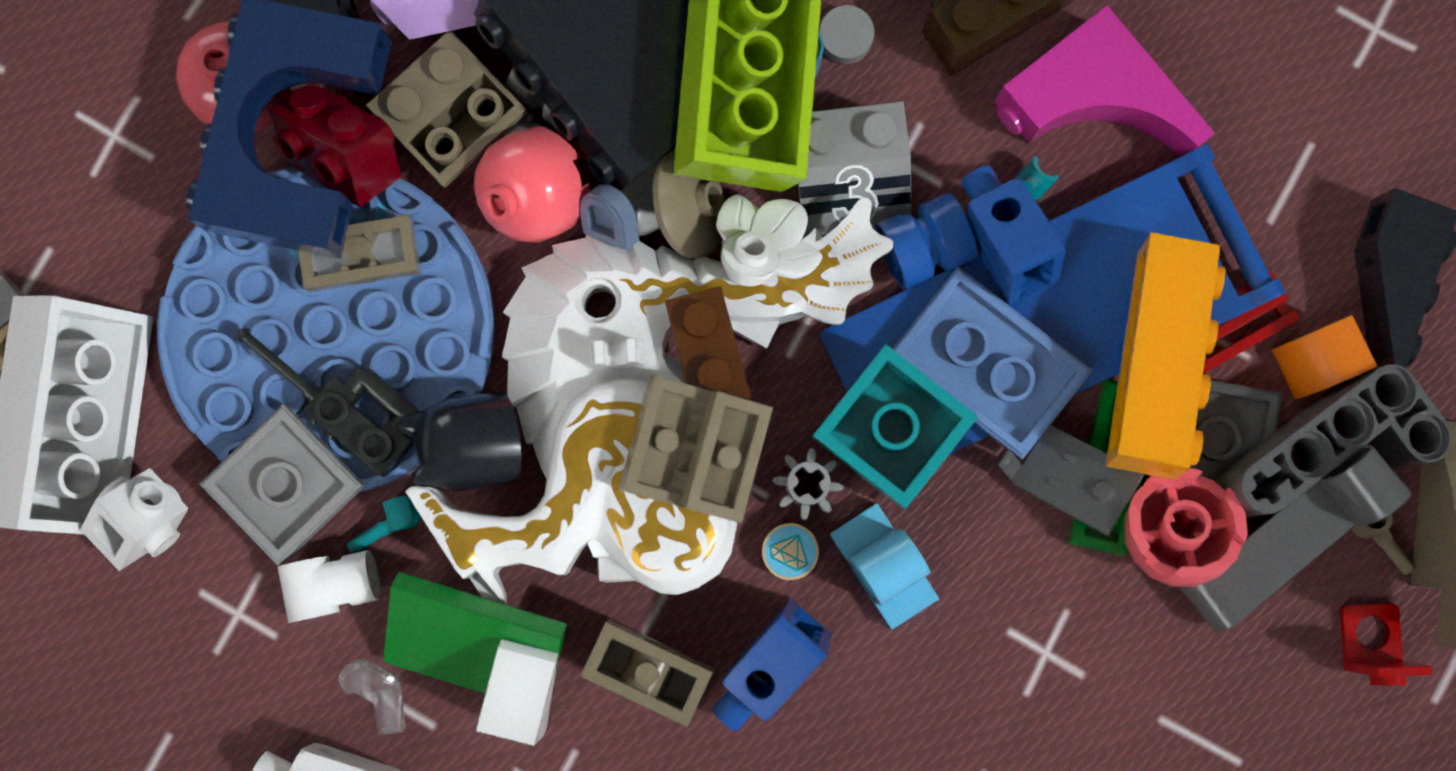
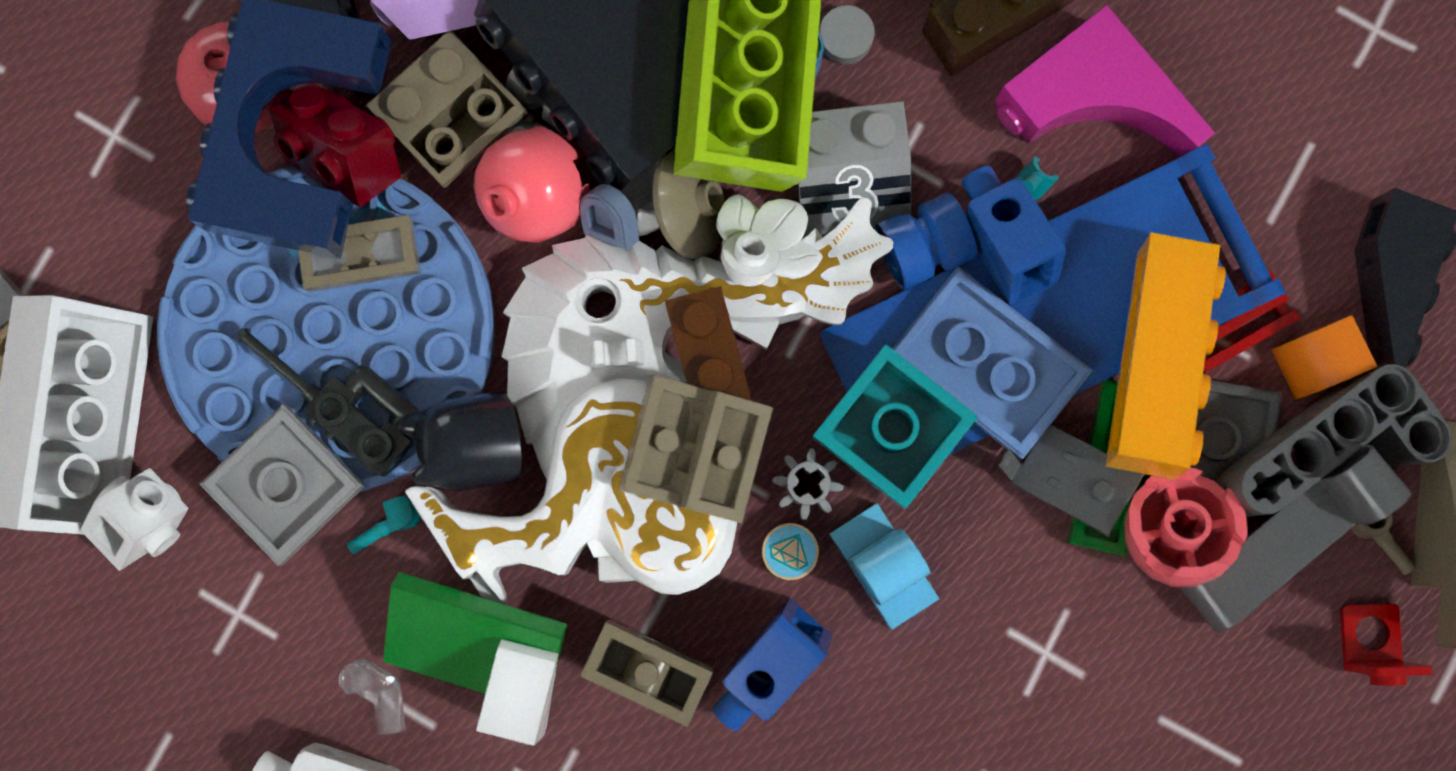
white piece [278,550,381,623] -> none

